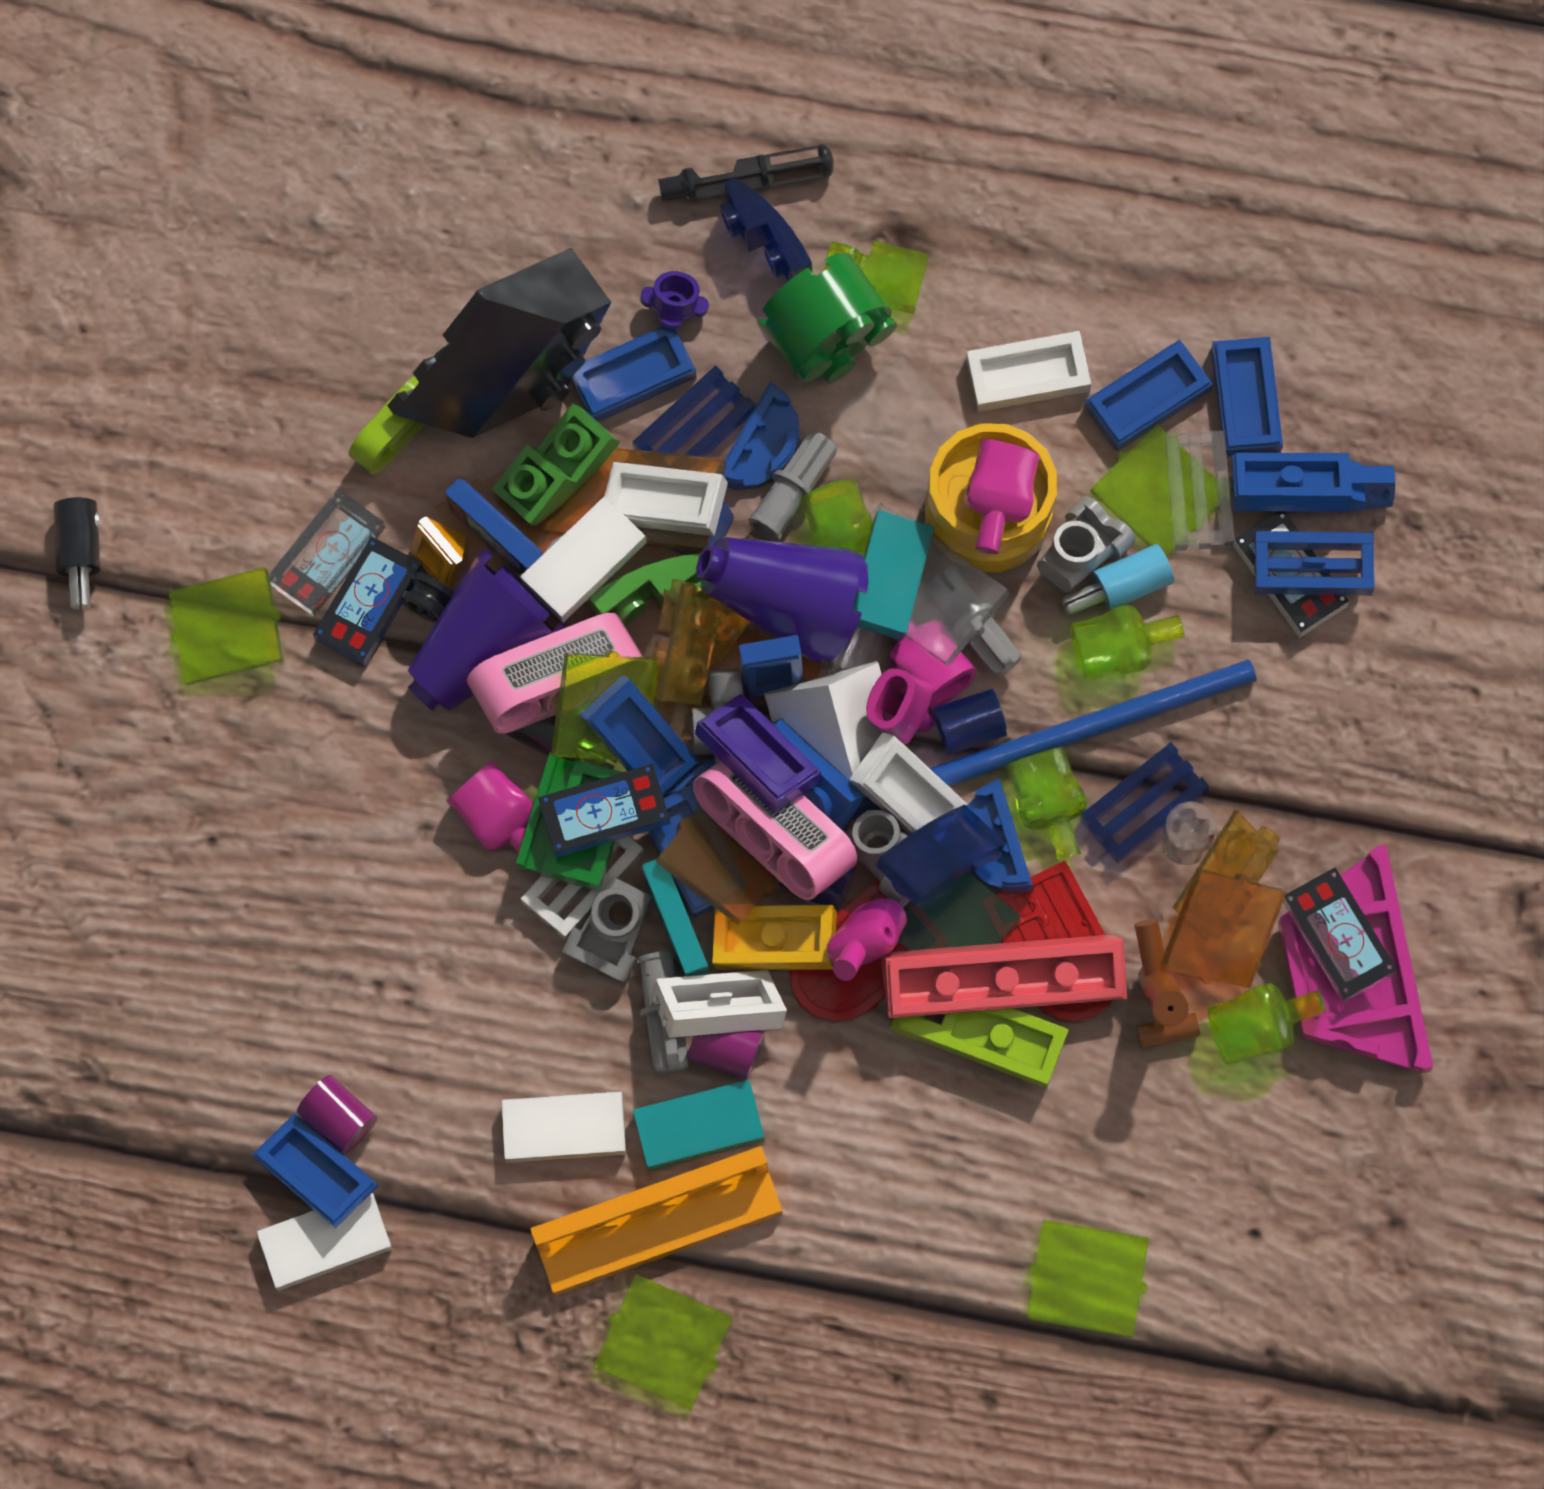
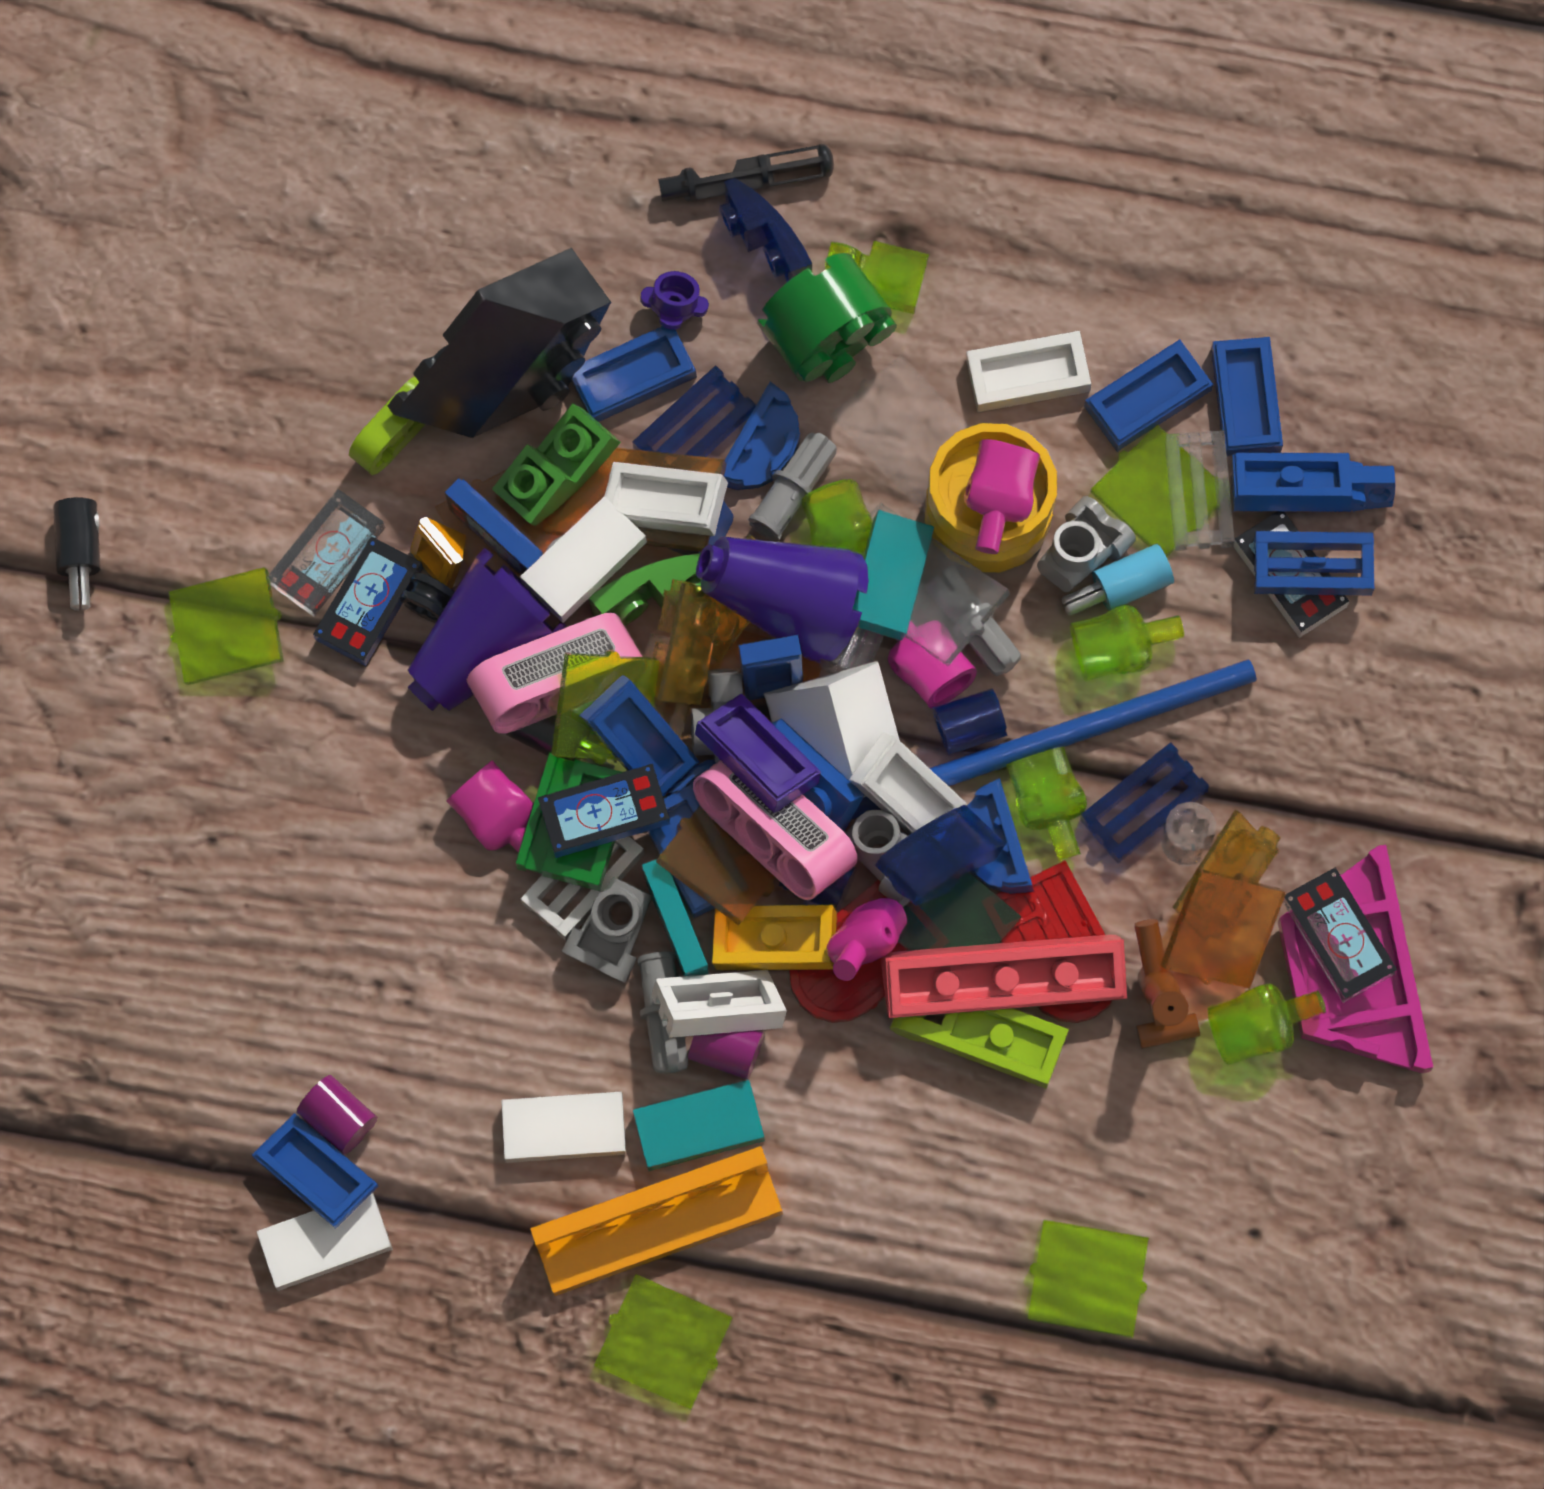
dark pink piece [866,668,934,745] -> none

